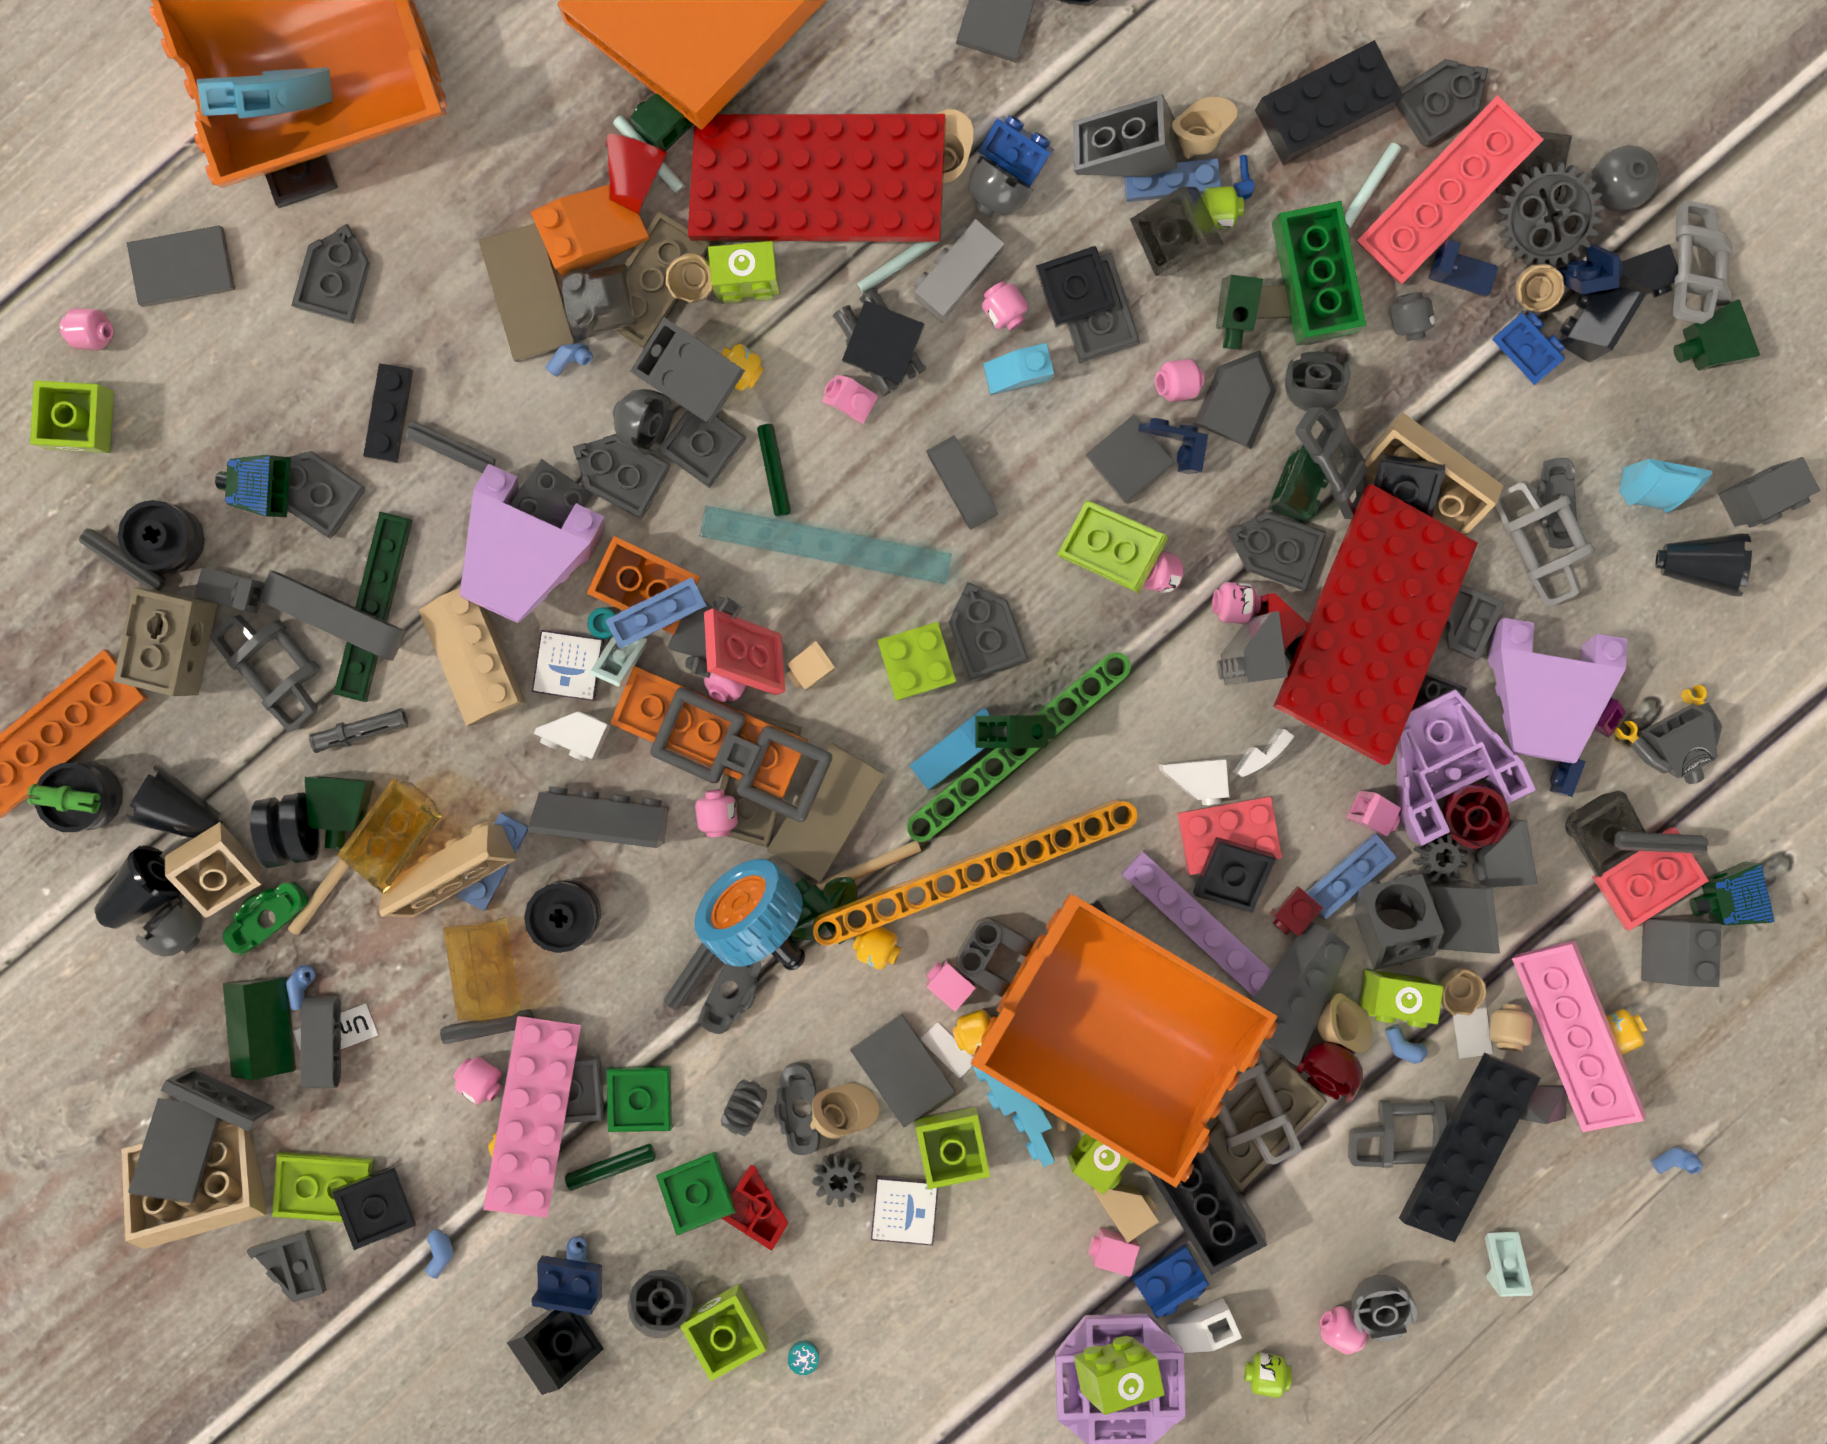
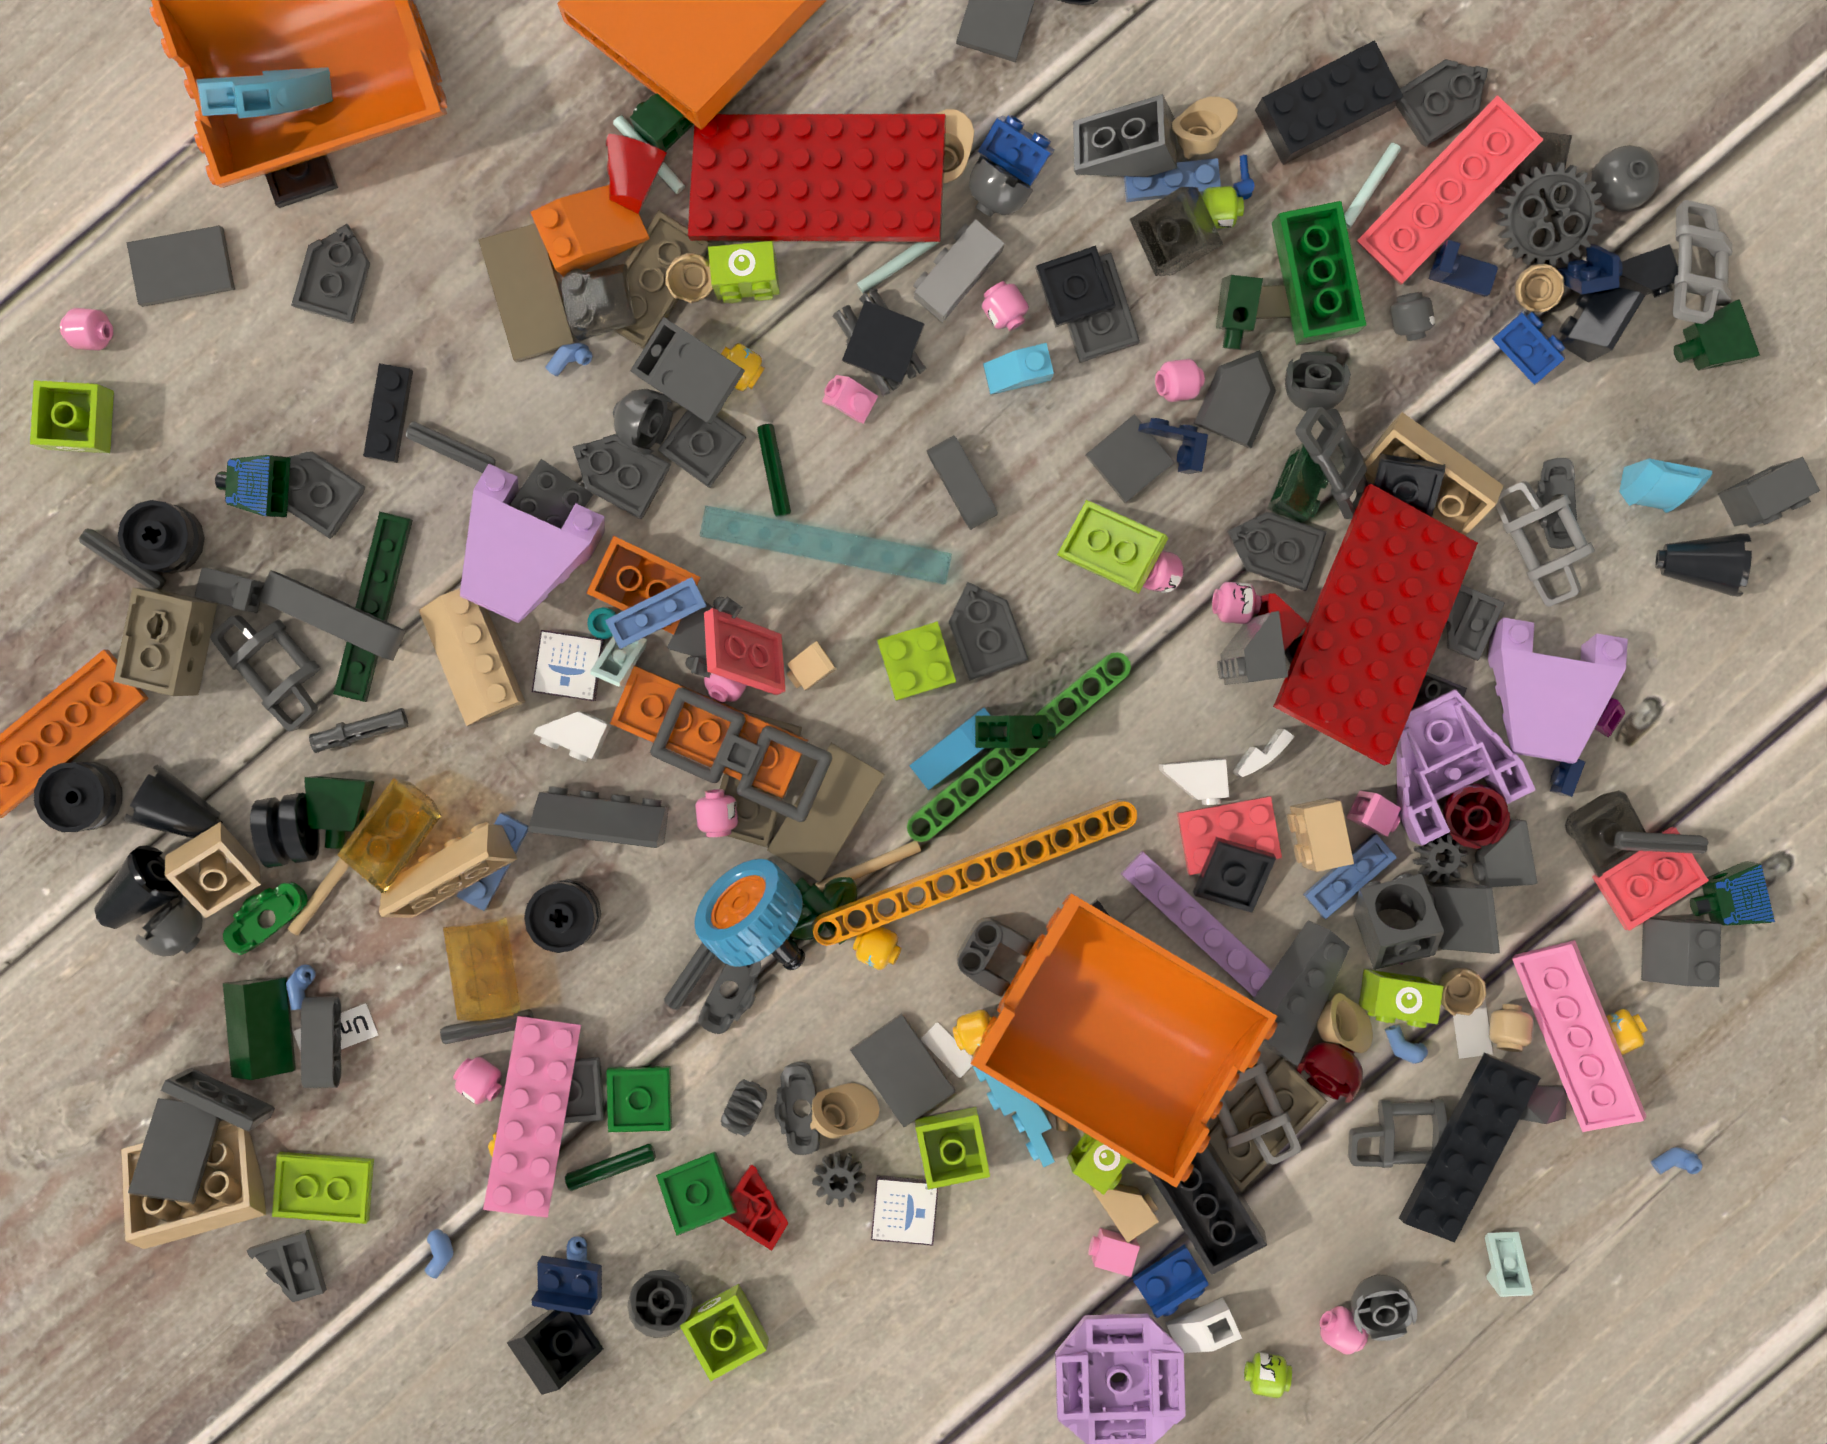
bright green pin [27,784,101,814] -> none
black tile [332,1165,416,1250] -> none
teal tile [788,1340,819,1375] -> none
bright pink brick [926,959,976,1012] -> none
lime brick [1074,1336,1165,1415] -> none
dark red bracket [1270,886,1323,936] -> none
dark grey torso [1614,685,1722,784] -> none
none -> tan brick [1287,798,1354,872]

